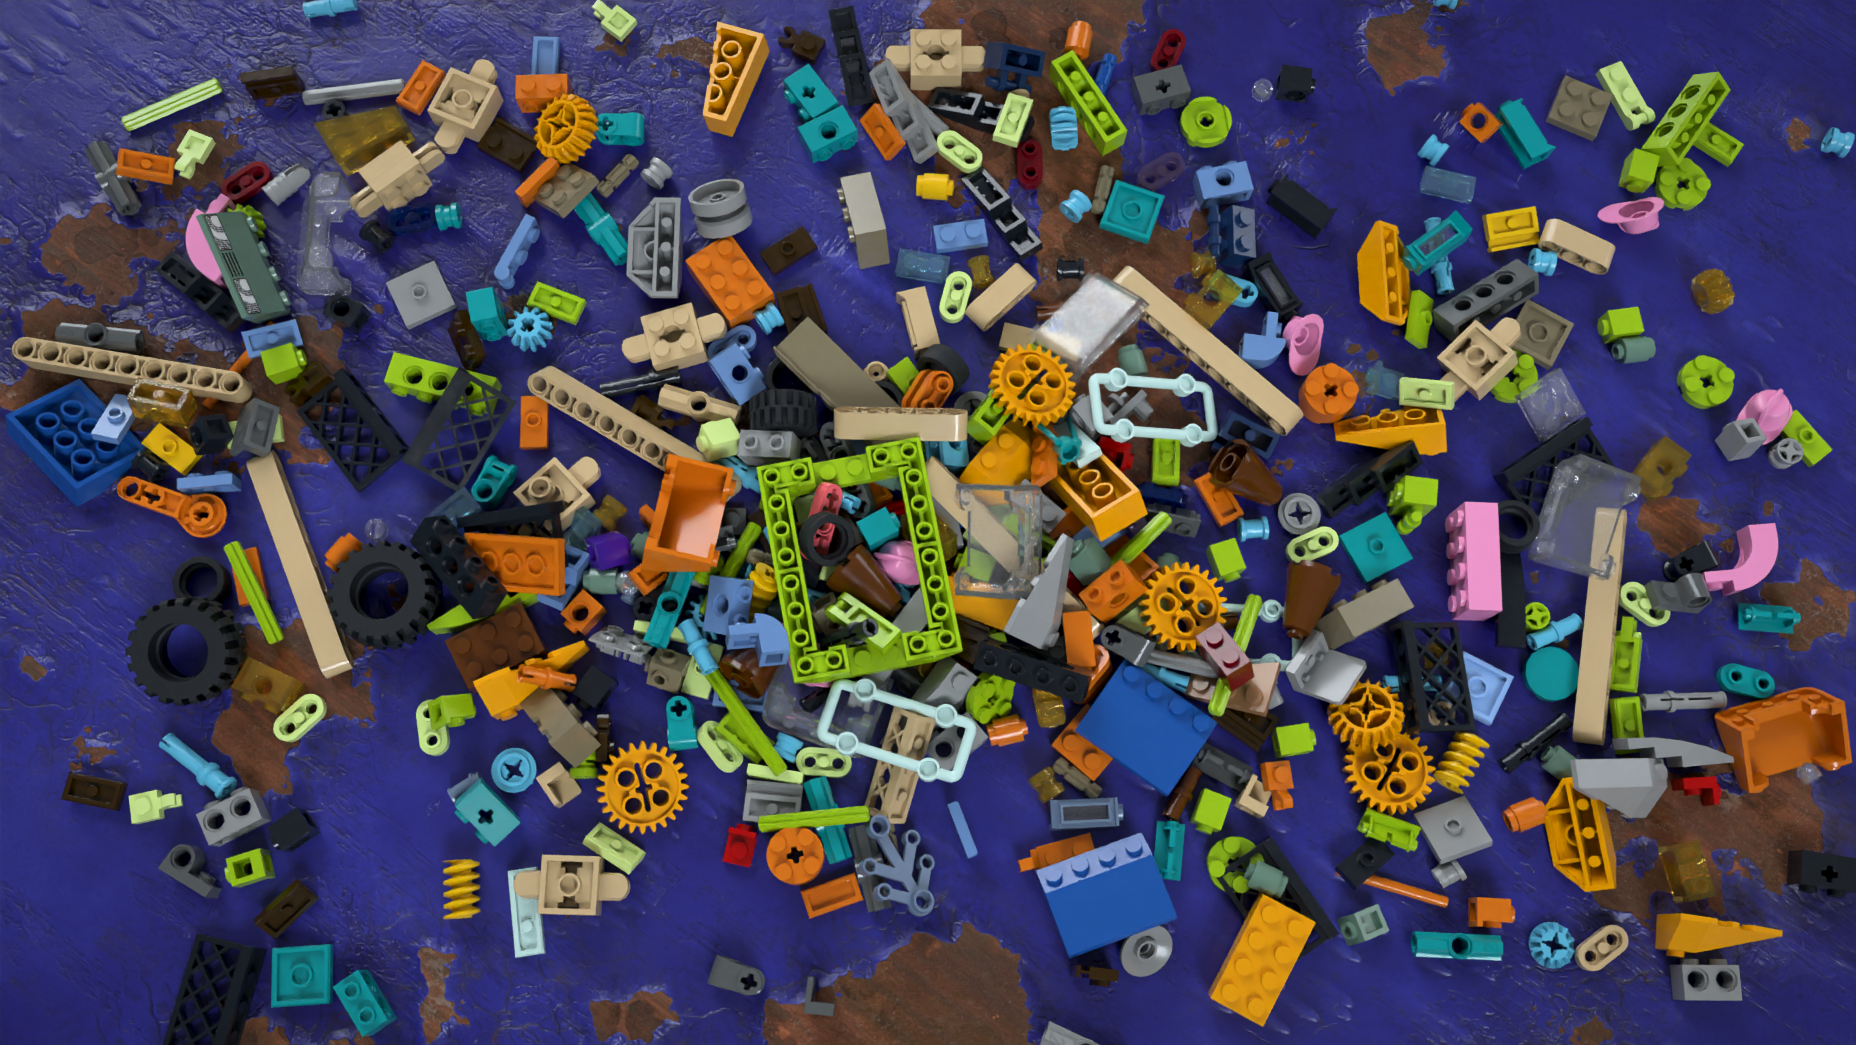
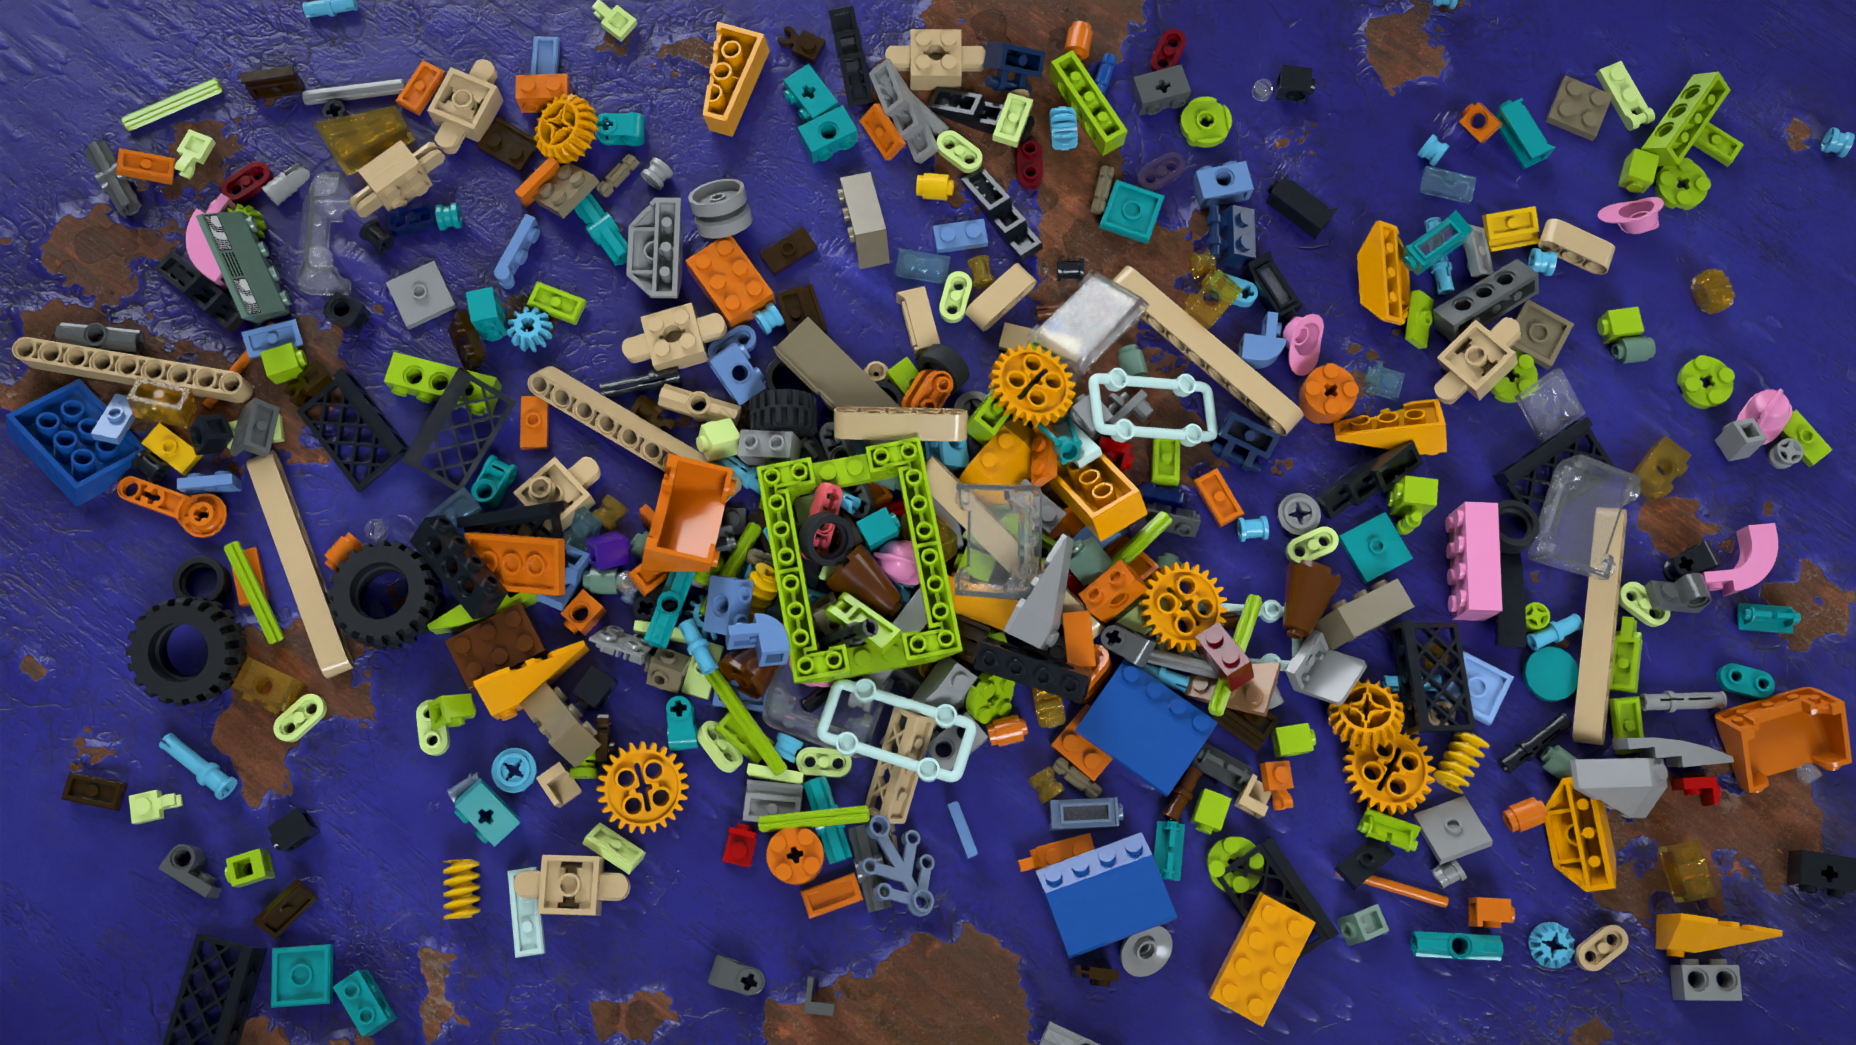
light grey brick [196,787,272,847] -> none
orange pin [516,664,576,692] -> none
medium azure wheel [1059,190,1092,223] -> none
lime brick [1205,538,1246,583] -> none
reddish brown cone [1209,439,1283,506] -> none
sand green brick [1243,860,1289,898] -> none
yellowish green plate [1399,377,1454,410] -> none
none -> light grey plate [1462,224,1494,279]

